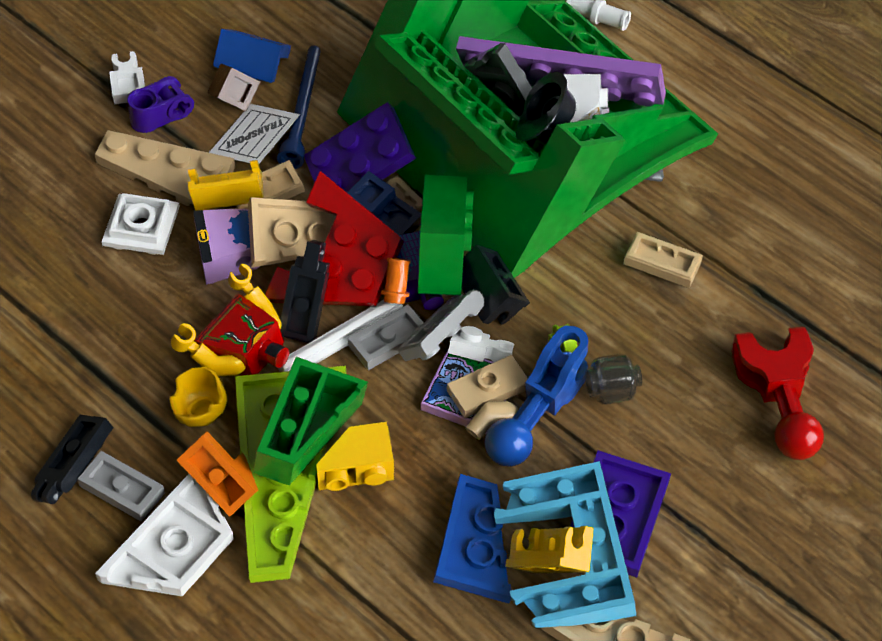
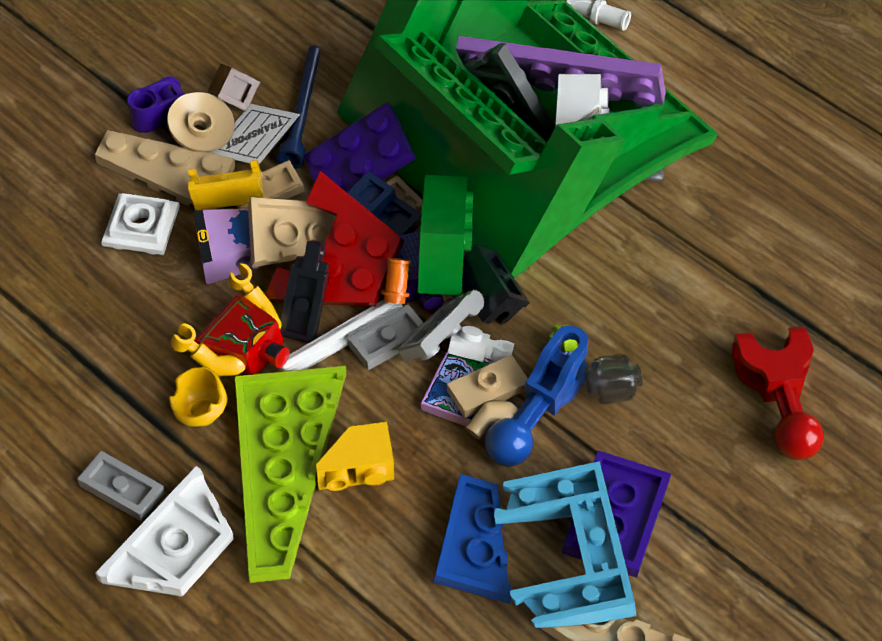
black hinge [31,414,114,504] -> none
white plate [109,51,145,105] -> none
orange slope [177,431,258,517] -> none
blue panel [213,29,291,83] -> none
green wedge [253,357,368,486] -> none
yellow hinge [505,526,594,573] -> none
black piece [515,72,576,141] -> none
tan plate [624,232,703,288] -> none
none -> tan dish [167,92,235,152]

